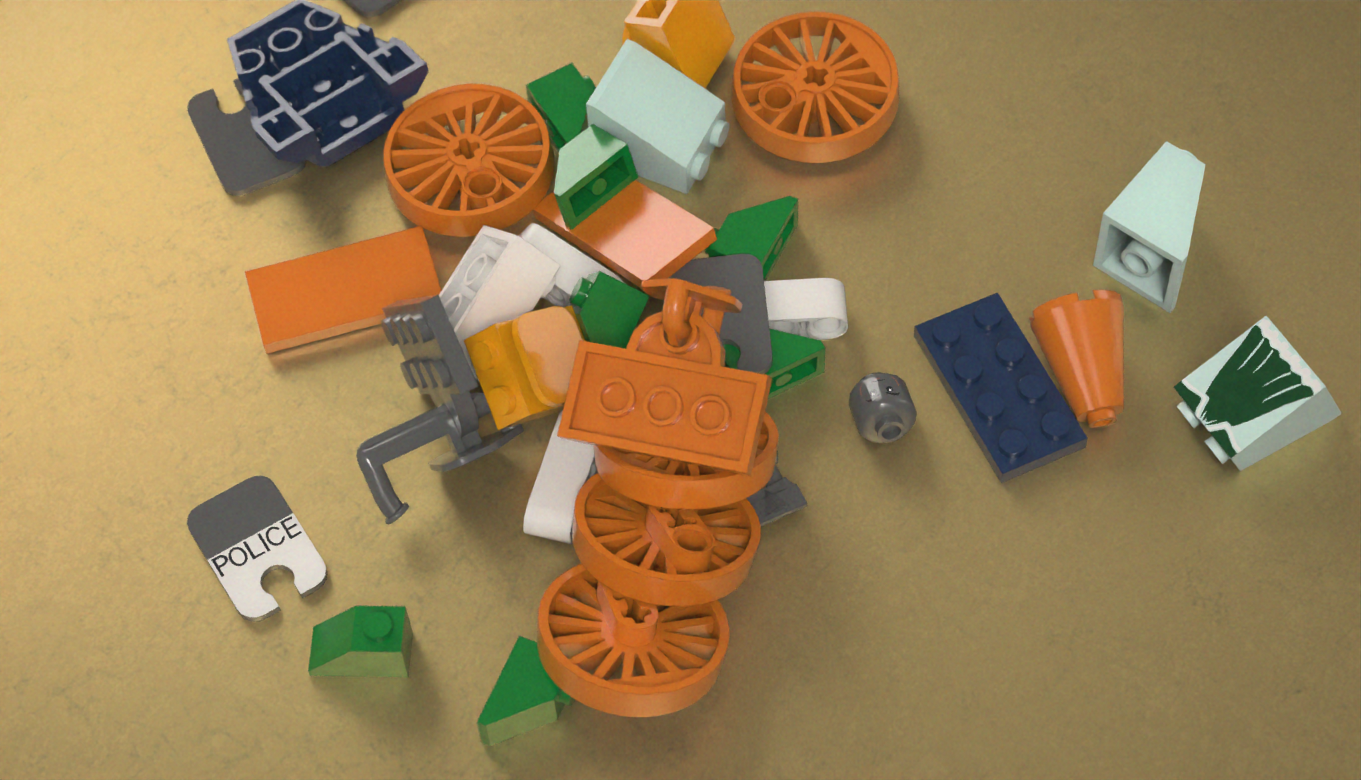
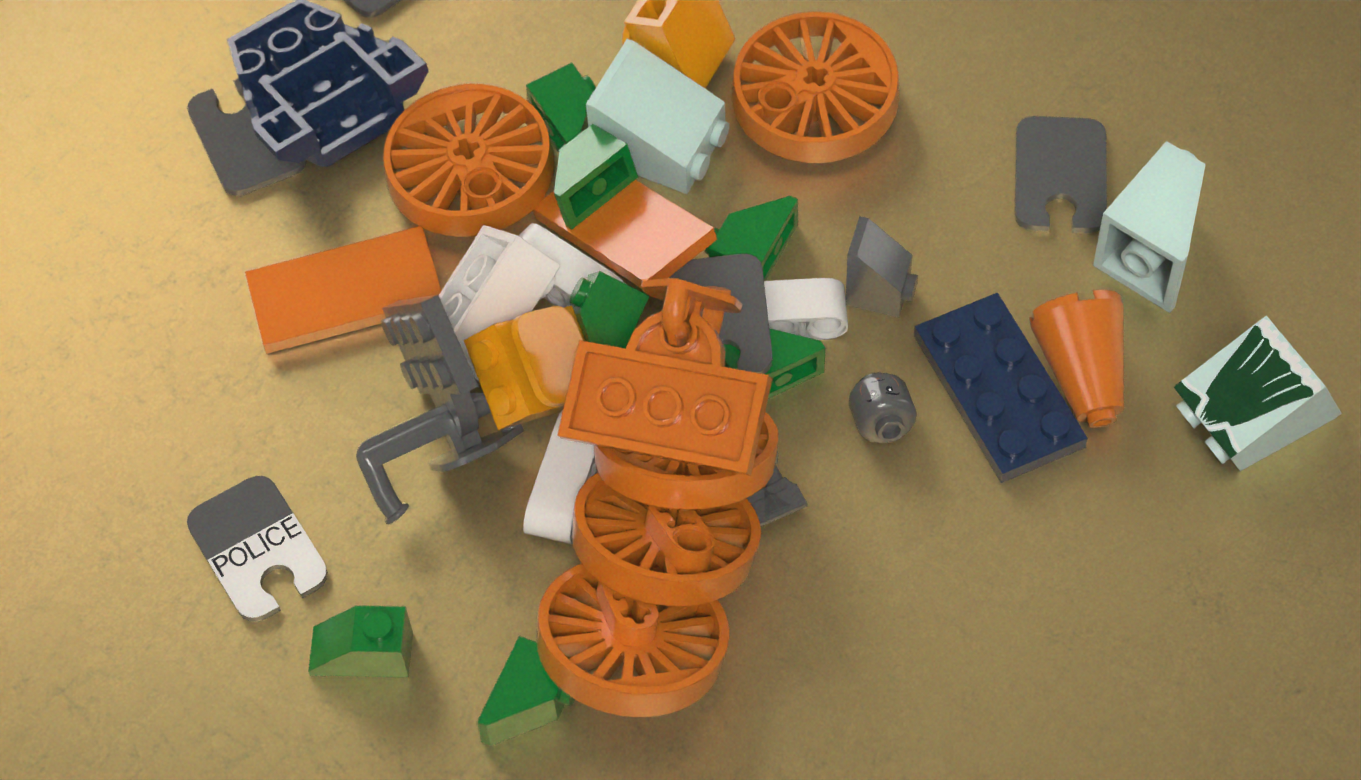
none -> dark grey slope [846,216,918,318]
none -> dark grey piece [1015,116,1107,233]

